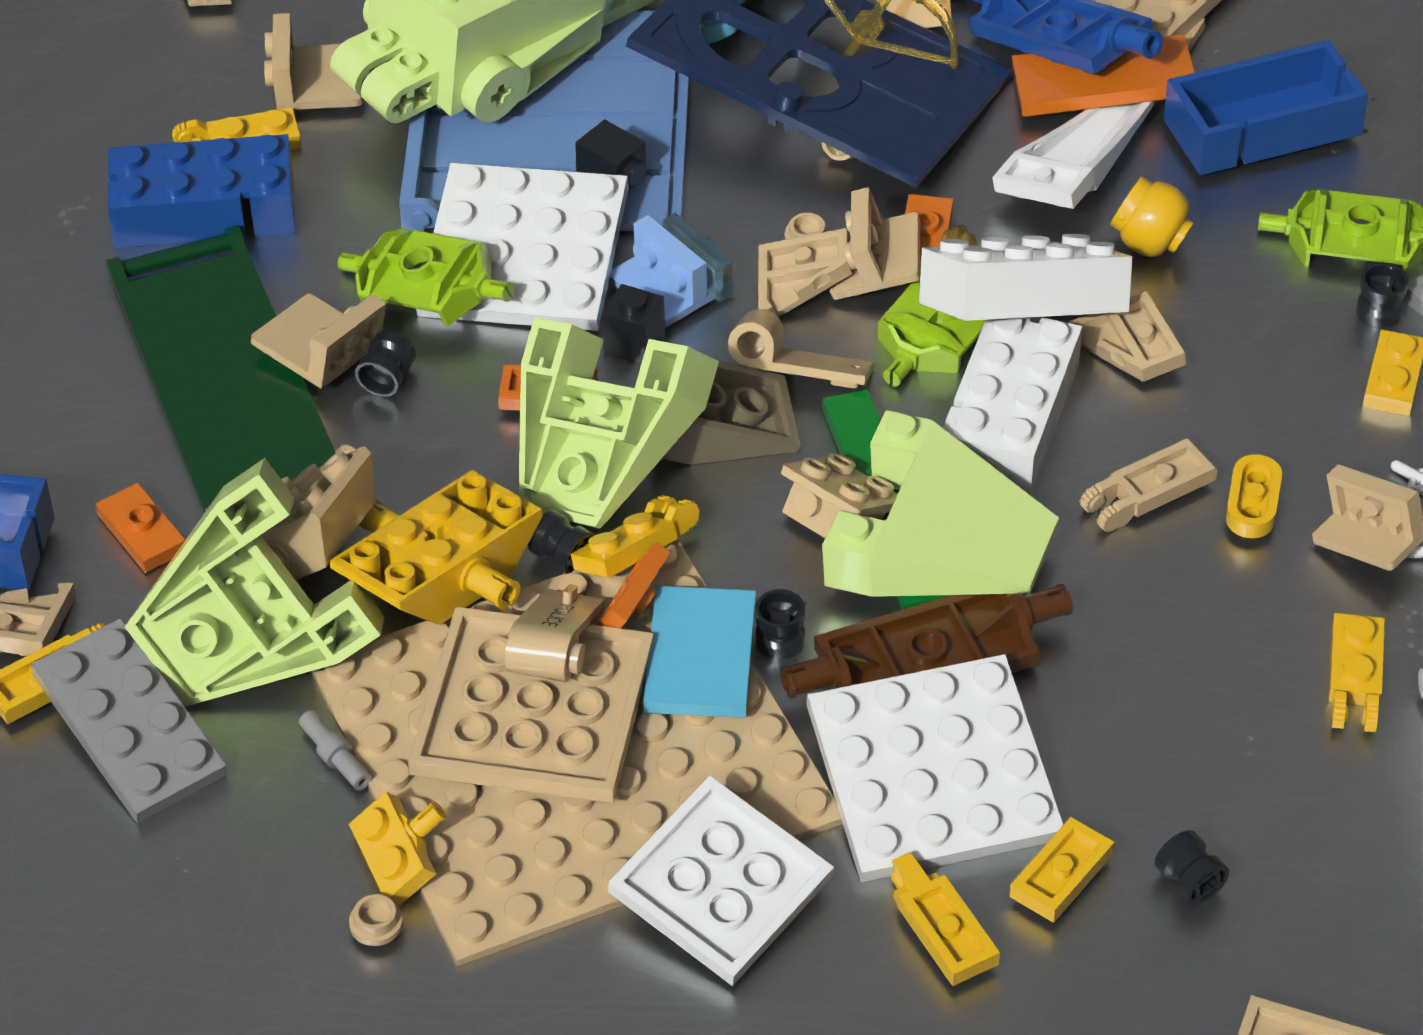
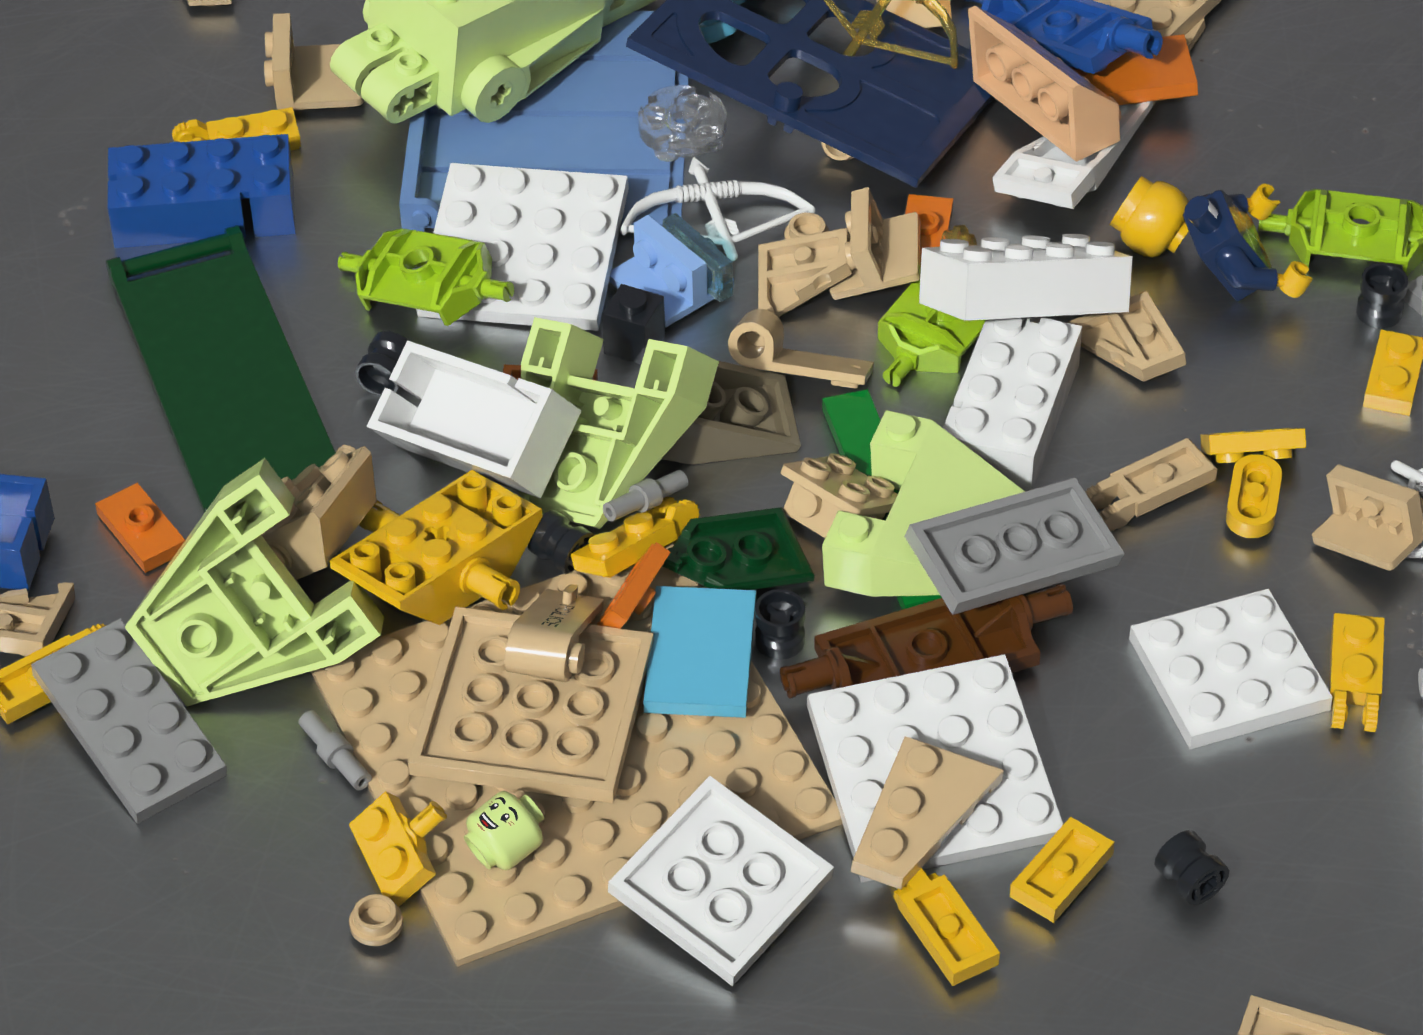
tan bracket [251,293,387,389] -> none
black brick [575,119,647,189] -> none
blue piece [1163,40,1368,175] -> none
none -> white piece [366,340,582,498]
none -> yellowish green head [464,791,545,870]
none -> light grey bar [603,470,688,521]
none -> white piece [620,156,815,262]
none -> clear plate [638,85,727,162]
none -> dark green tile [662,507,815,590]
none -> tan wing [851,736,1004,889]
none -> light grey plate [904,477,1125,615]
none -> light nougat slope [968,6,1121,162]
none -> white plate [1129,588,1333,750]
none -> dark blue torso [1183,183,1313,302]
none -> yellow plate [1200,427,1306,463]

